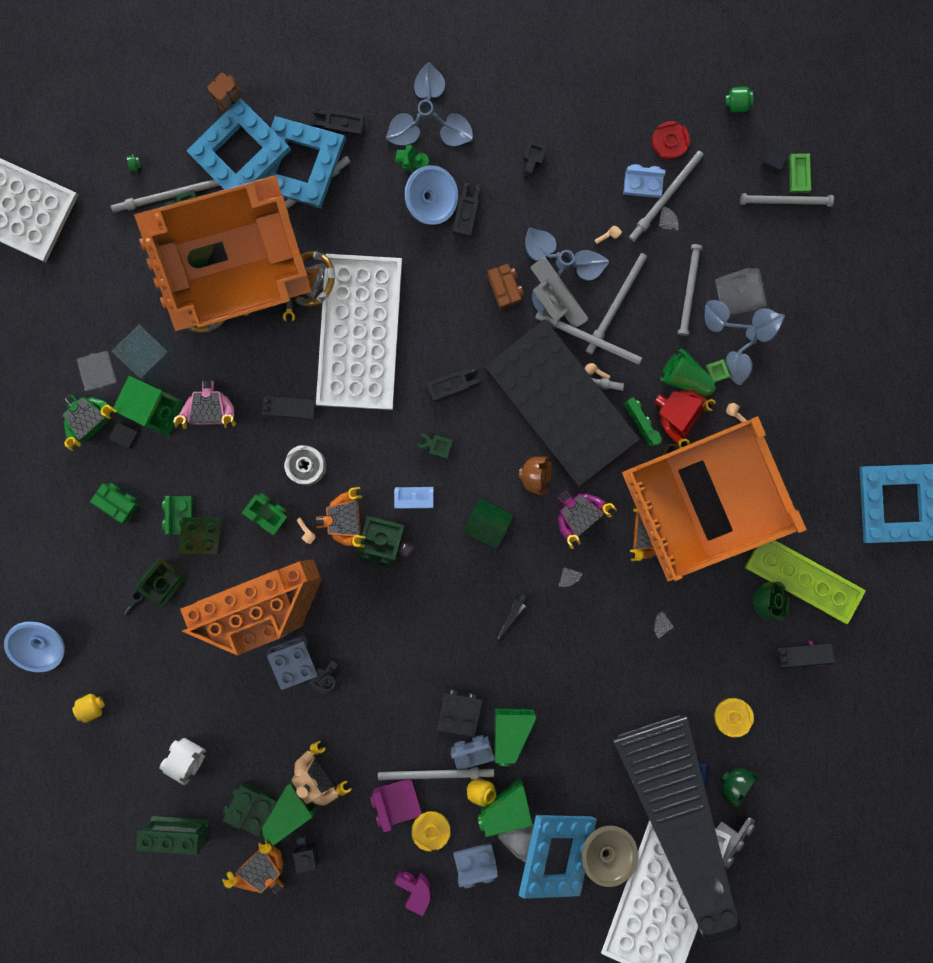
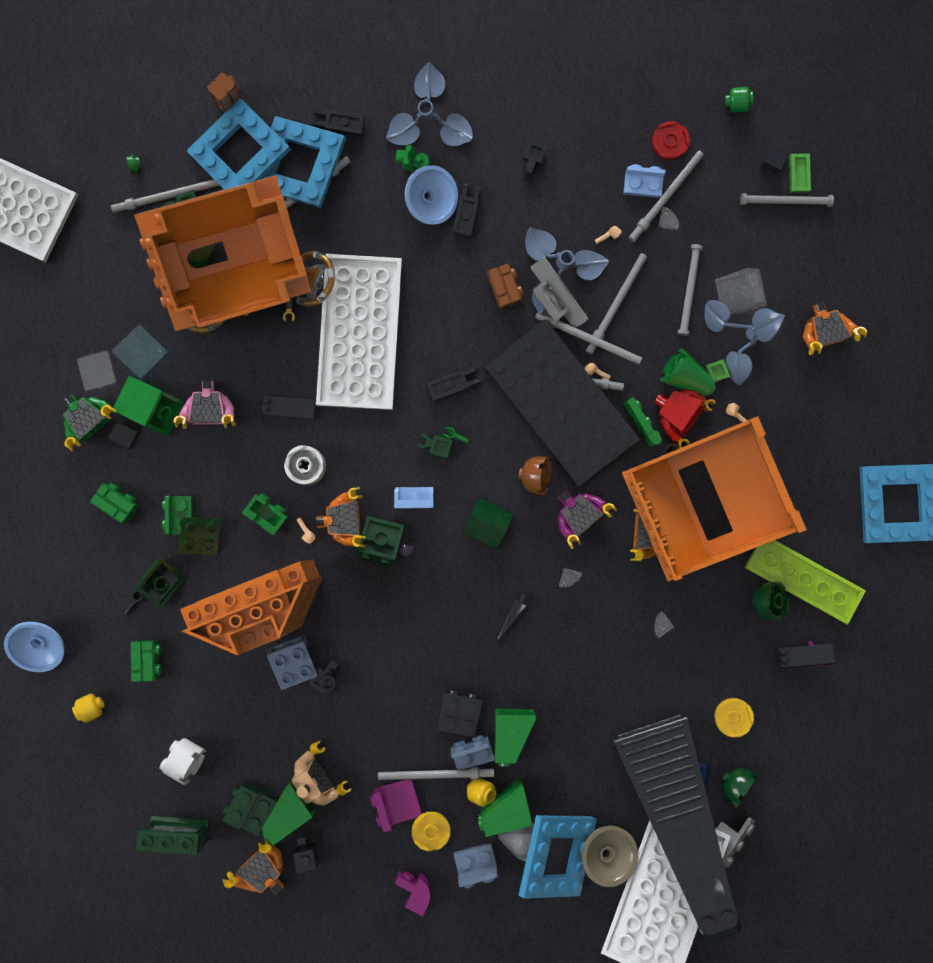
none -> green brick [131,640,162,682]
none -> green hand [441,427,469,443]
none -> torso [802,302,867,355]

